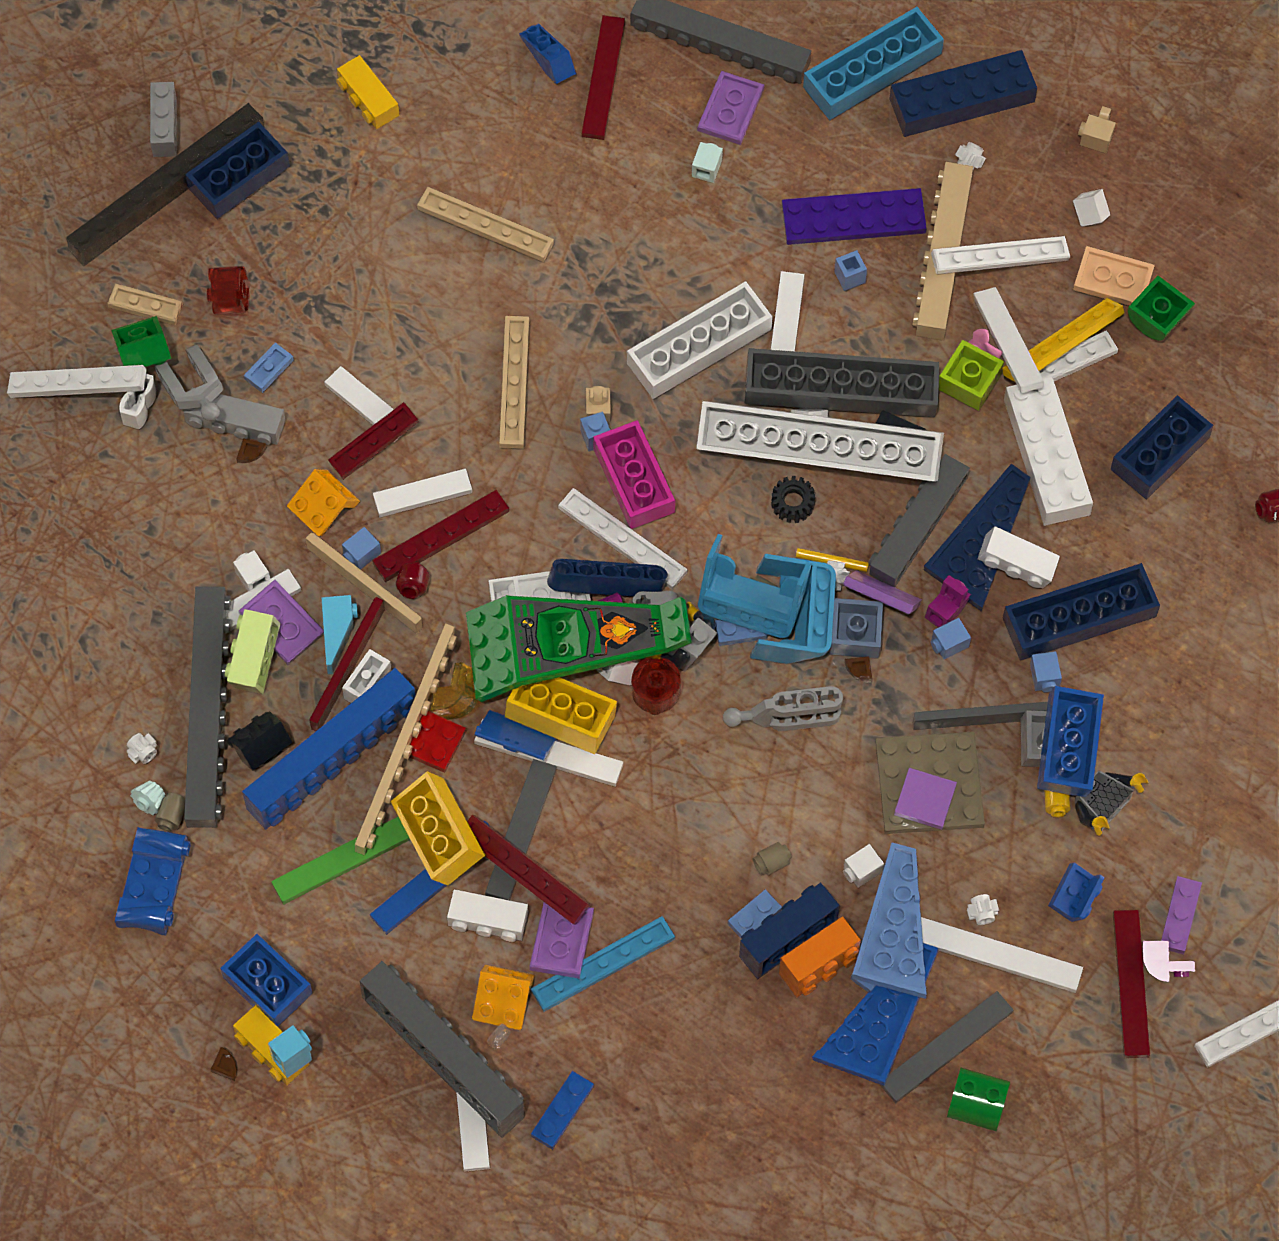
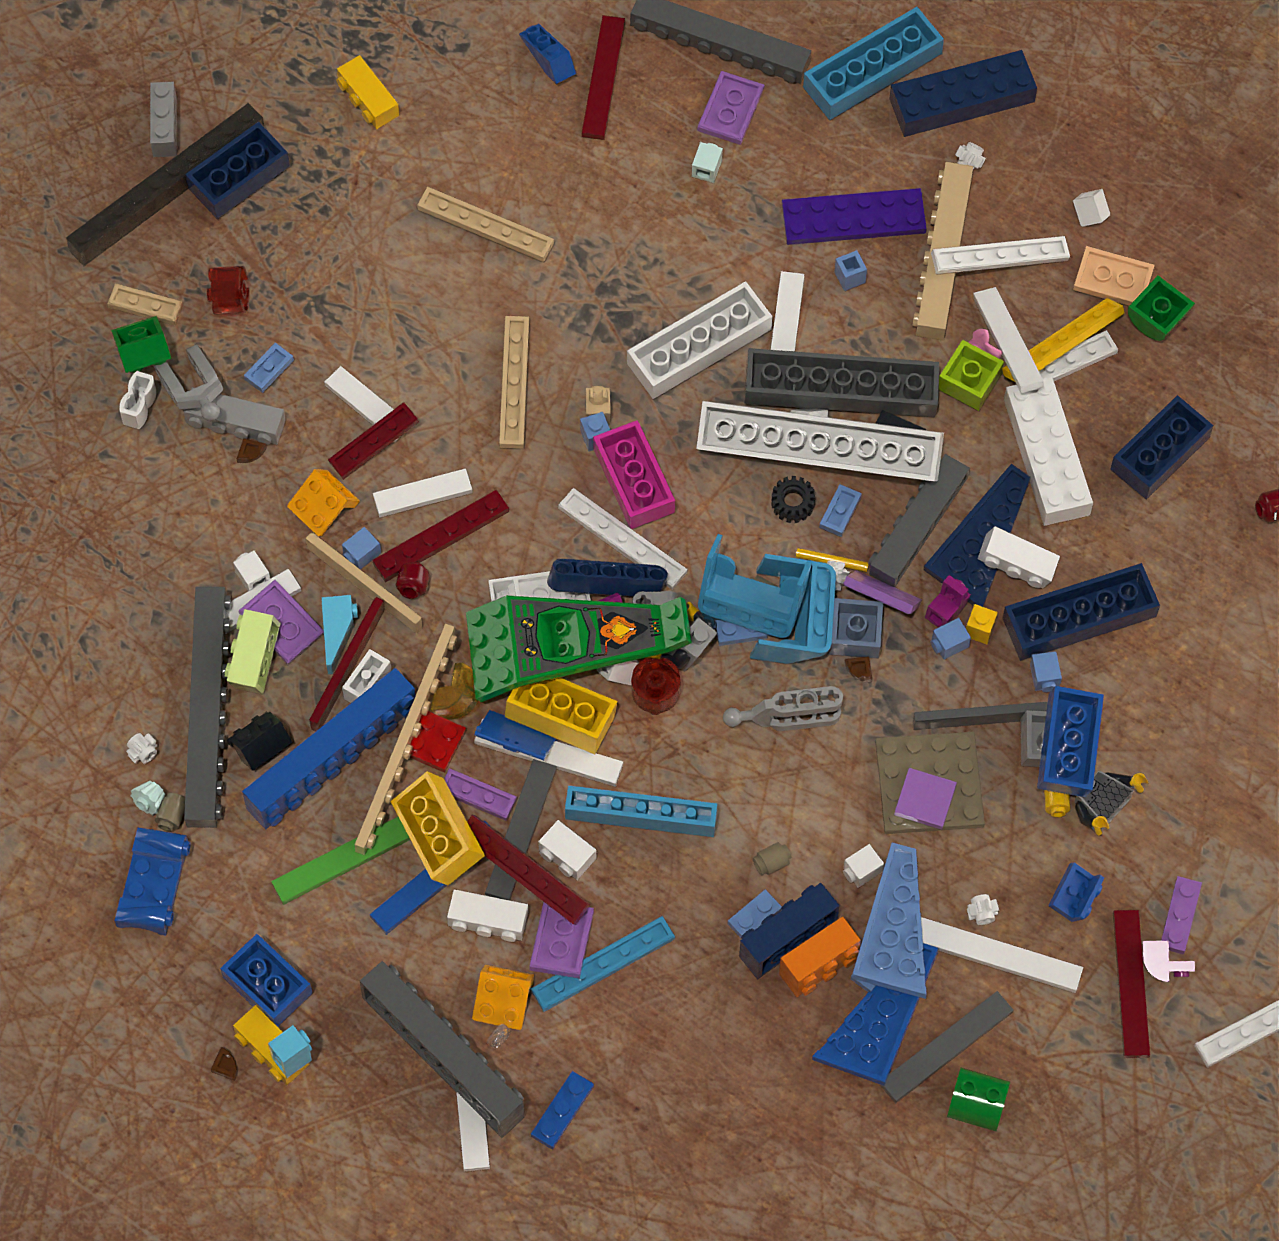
white plate [7,365,146,398] -> none
tan brick [1078,106,1116,153] -> none
none -> medium lavender tile [444,768,517,821]
none -> white brick [538,820,597,880]
none -> dark azure brick [565,786,717,837]
none -> medium blue plate [819,484,862,537]
none -> yellow brick [966,604,998,644]

